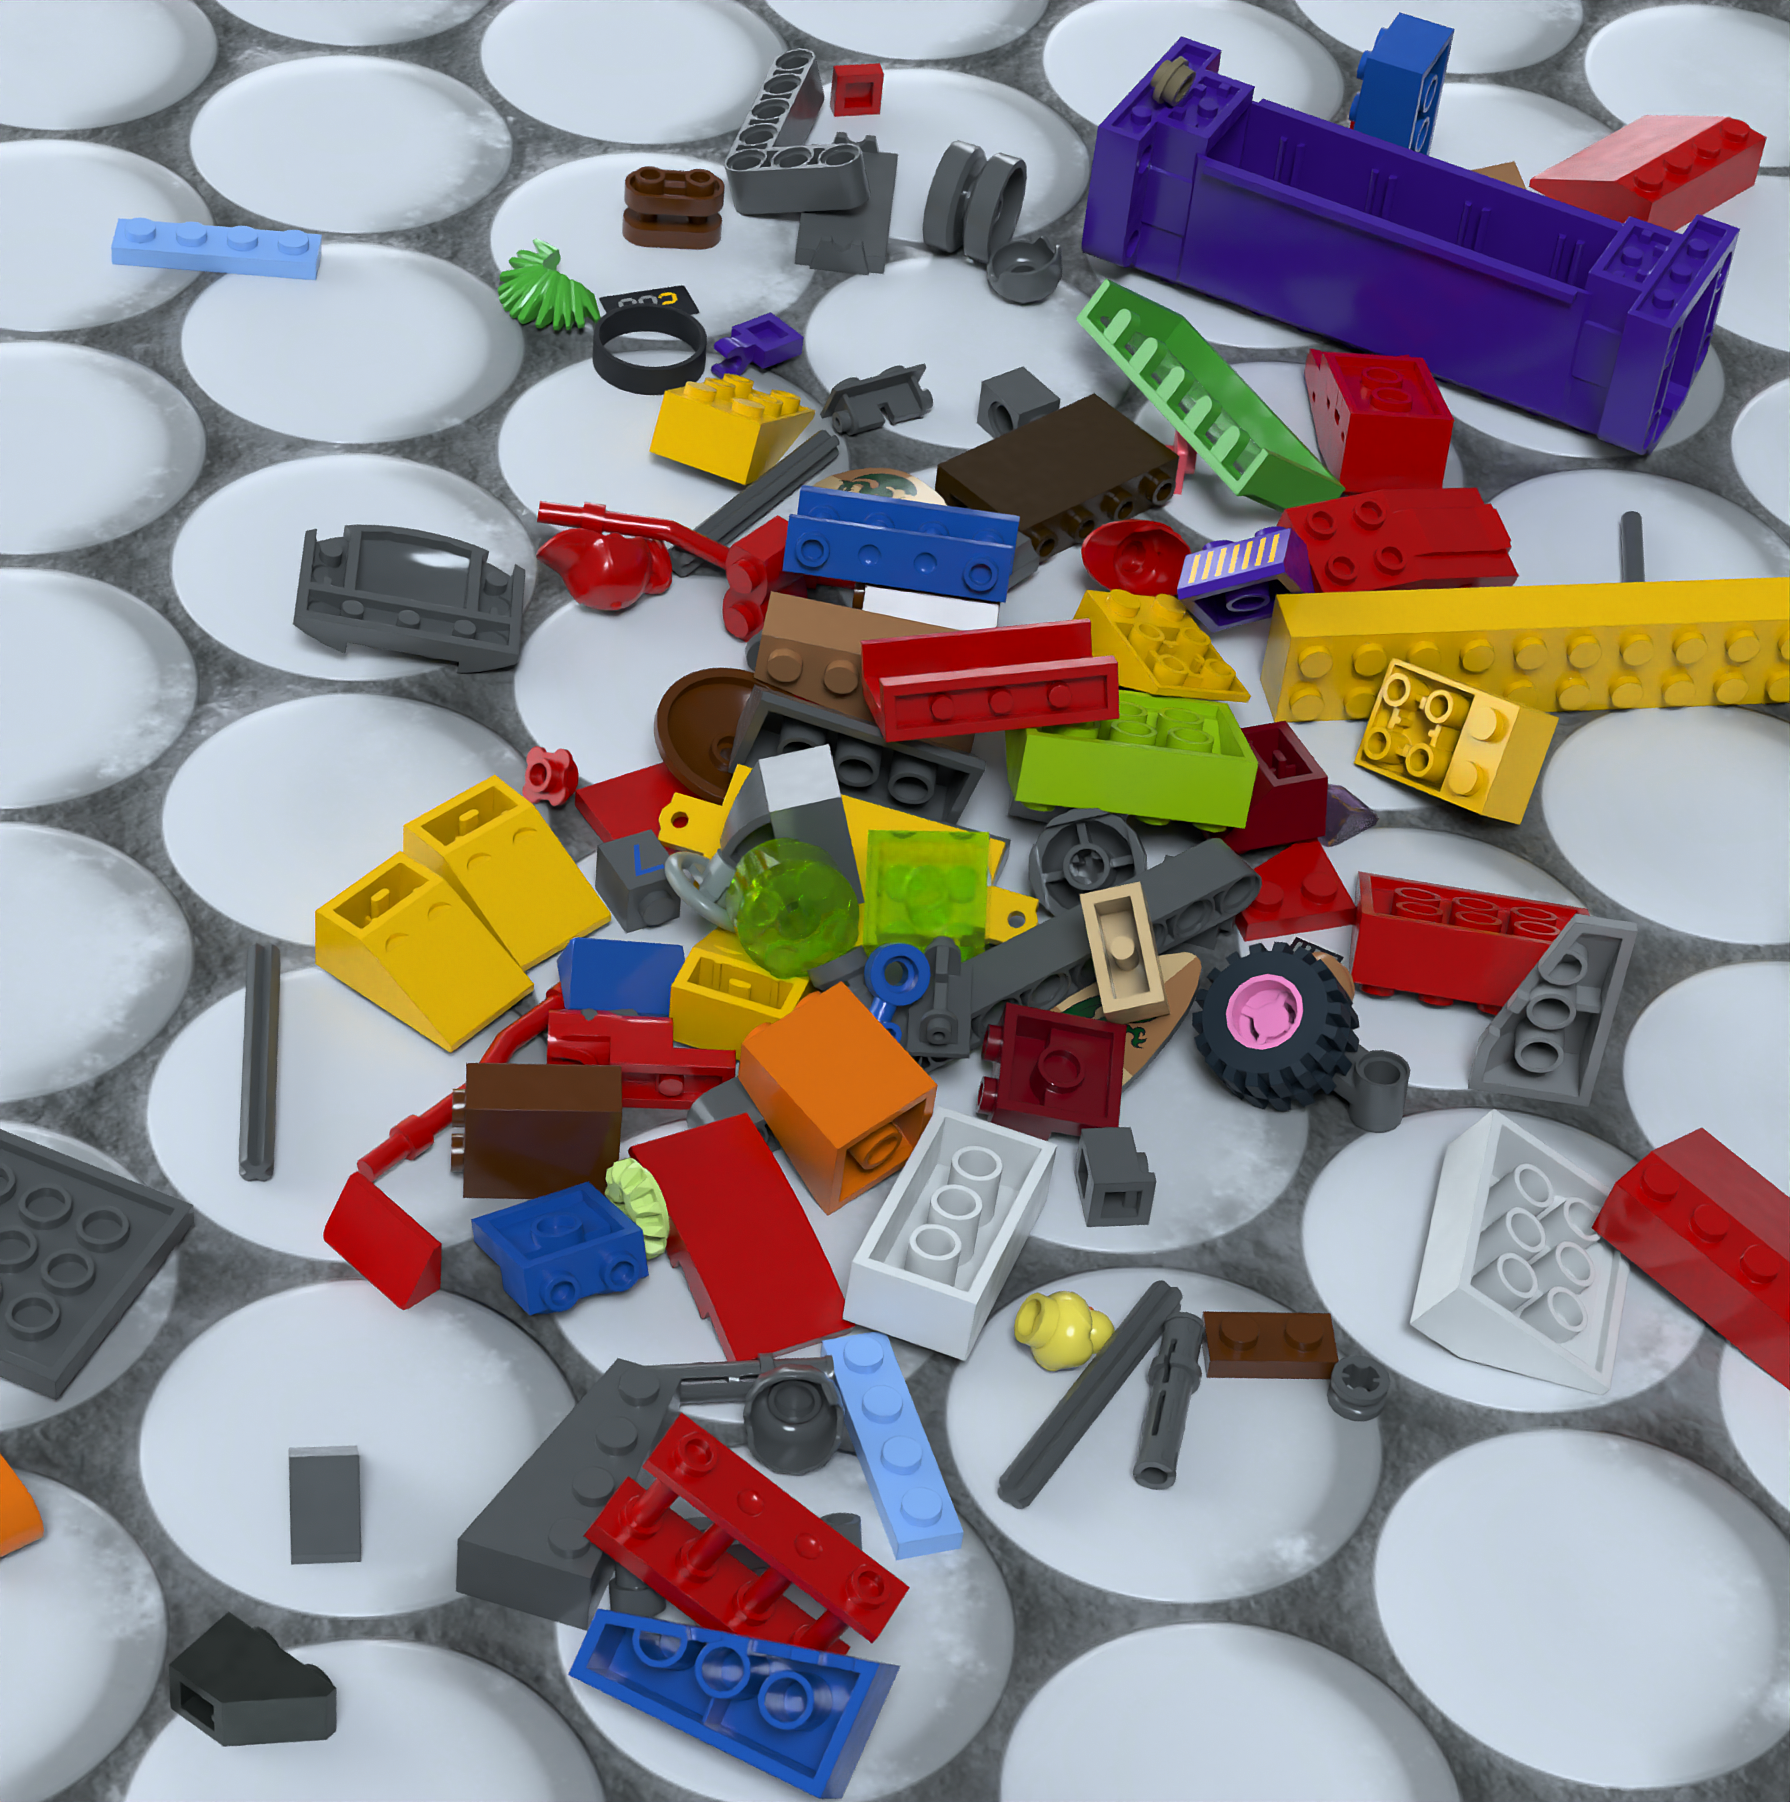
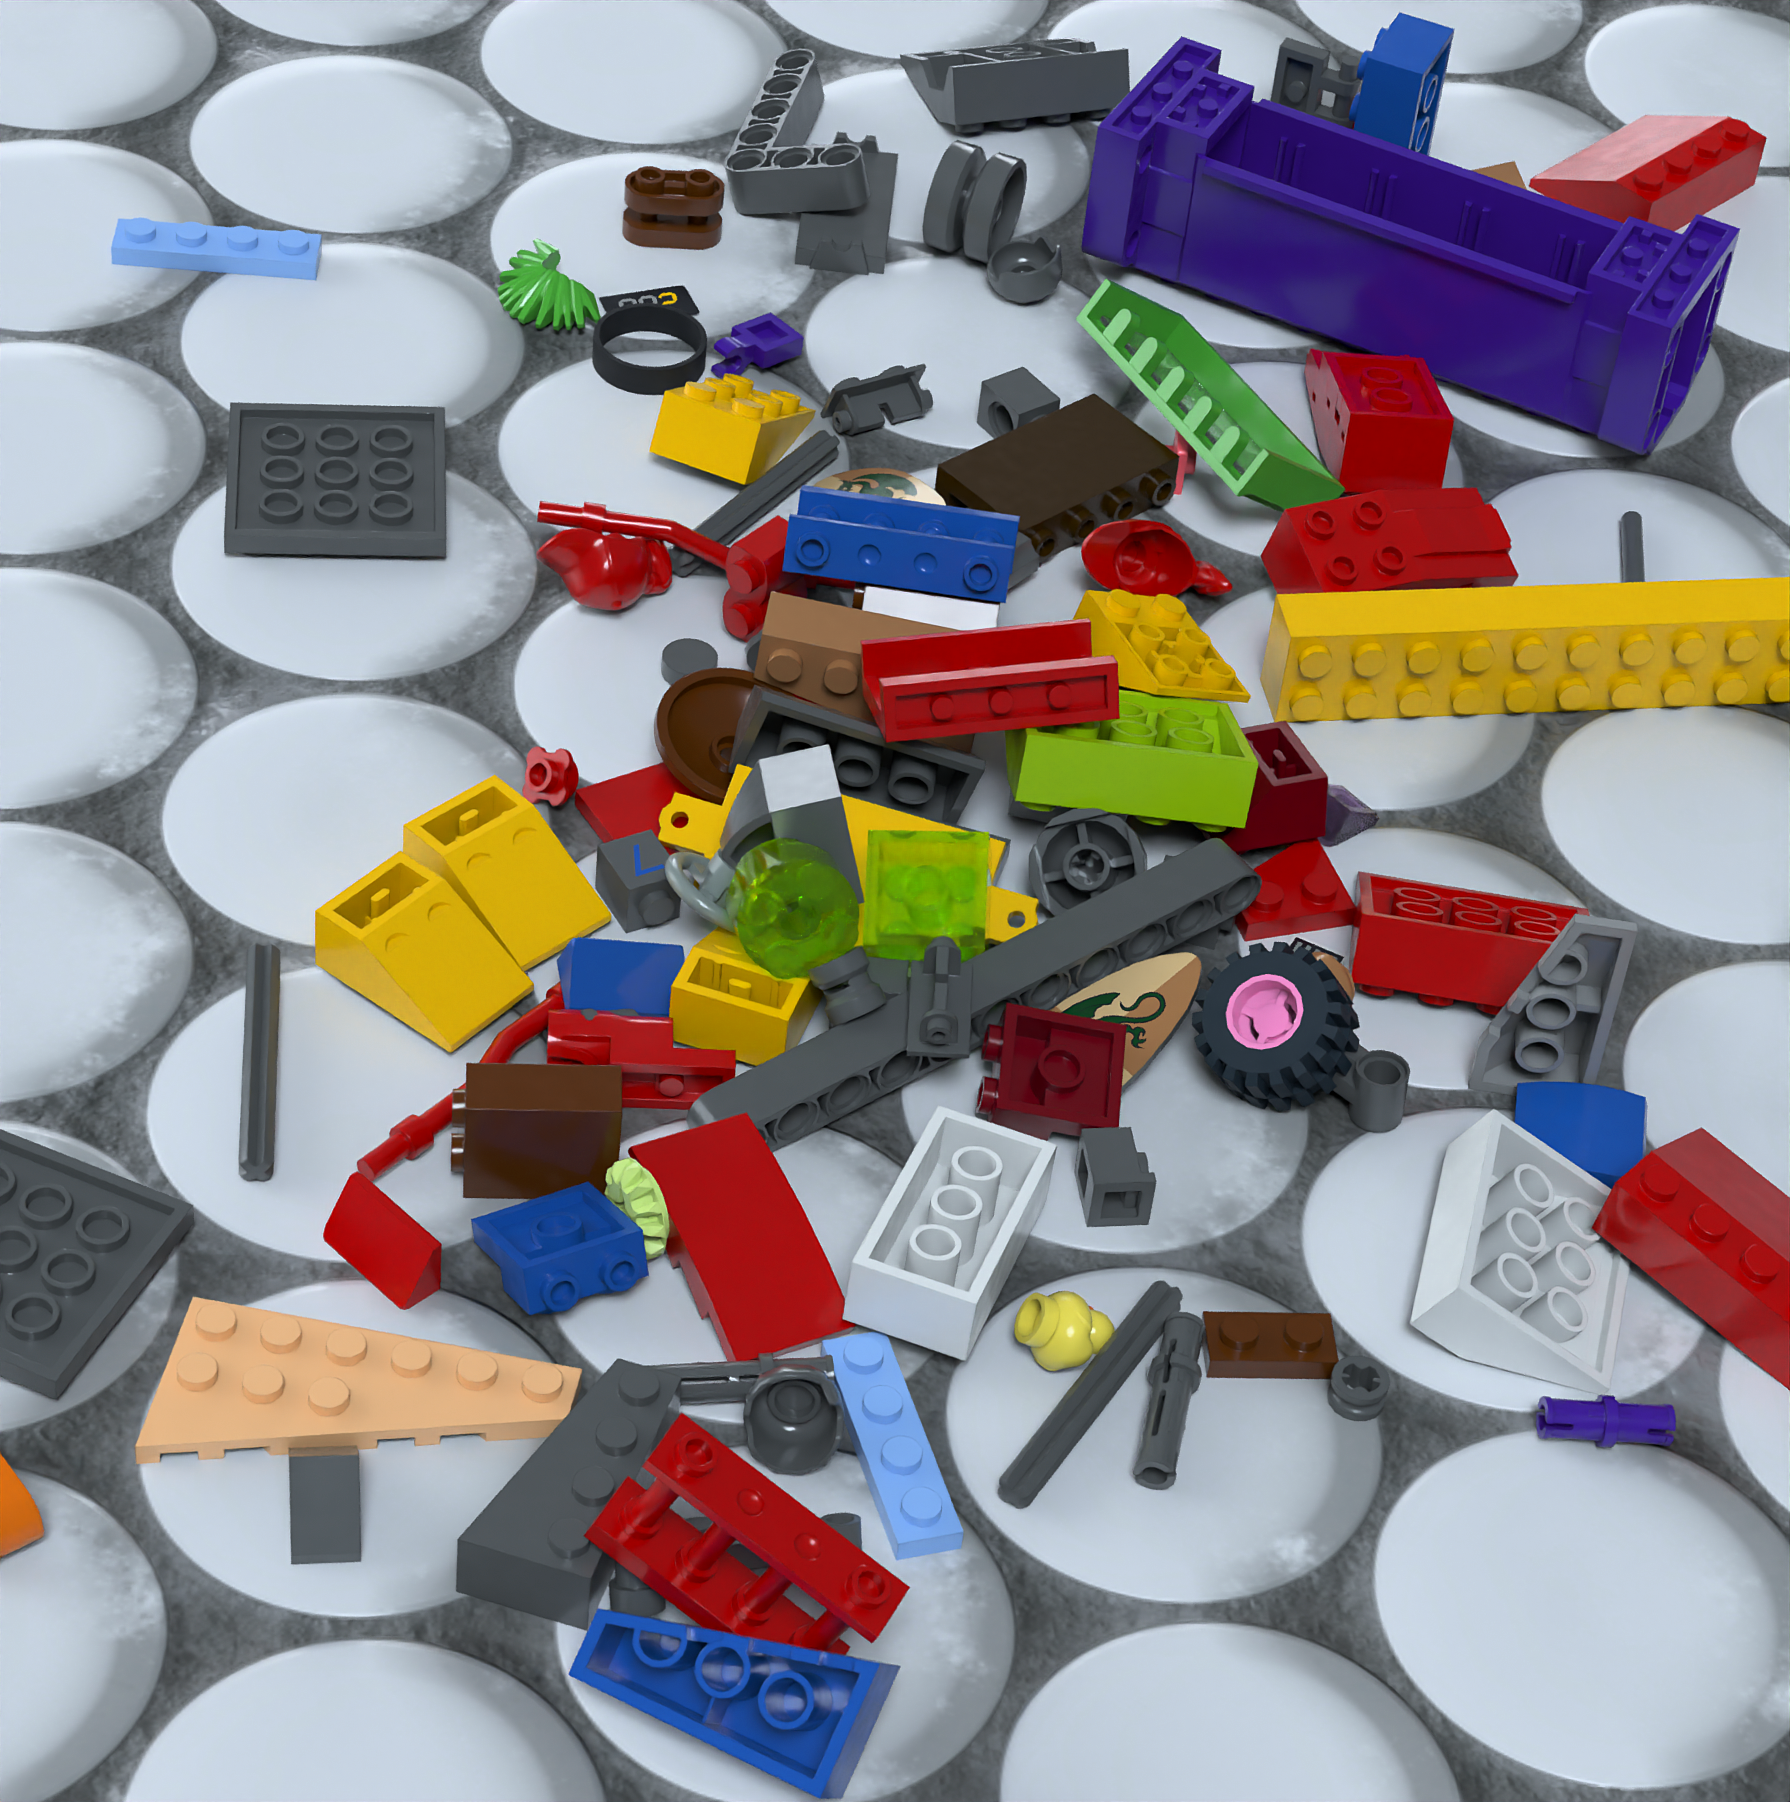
pearl dark grey slope [169,1612,336,1747] -> none
dark grey slope [293,524,525,673] -> none
orange slope [738,981,938,1216] -> none
red plate [830,63,884,117] -> none
blue plate [864,942,931,1042] -> none
tan brick [1079,881,1171,1024] -> none
dark tan plate [1150,56,1196,107] -> none
dark purple slope [1177,526,1314,633] -> none
yellow slope [1354,657,1559,825] -> none
none -> light nougat wing [135,1297,582,1464]
none -> dark grey plate [224,402,446,558]
none -> dark grey tile [661,638,718,685]
none -> dark grey piece [900,37,1130,132]
none -> dark grey plate [1270,37,1362,129]
none -> blue slope [1514,1081,1648,1189]
none -> dark purple pin [1536,1395,1676,1448]

